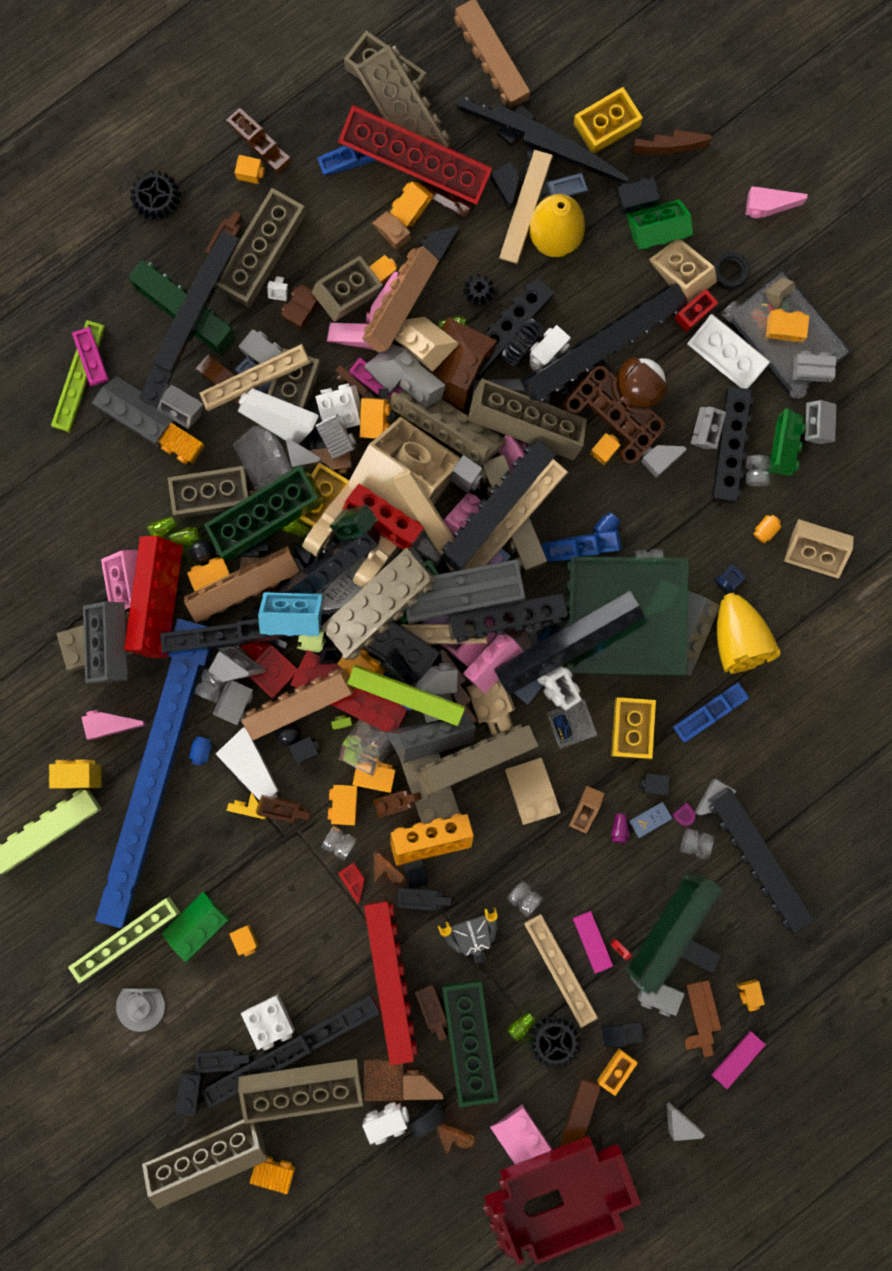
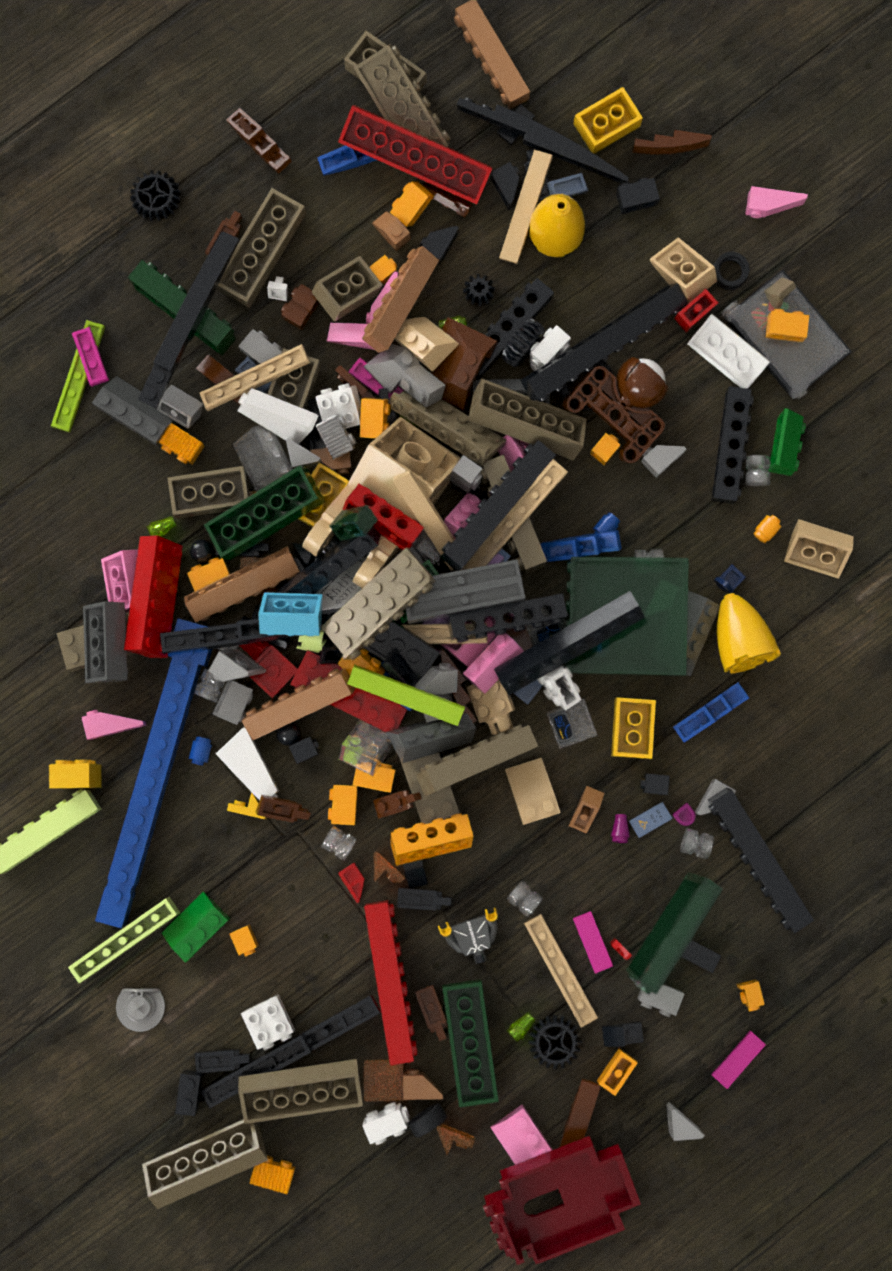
clear neon green cone [169,526,199,545] -> none
light orange brick [234,155,265,184] -> none
clear neon green cone [282,520,309,538] -> none
lime plate [331,715,353,730] -> none
green slope [626,199,693,249] -> none
dark orange piece [685,979,721,1057] -> none
light grey brick [690,407,727,449] -> none
light grey brick [793,351,836,382] -> none
light grey brick [805,400,836,444] -> none

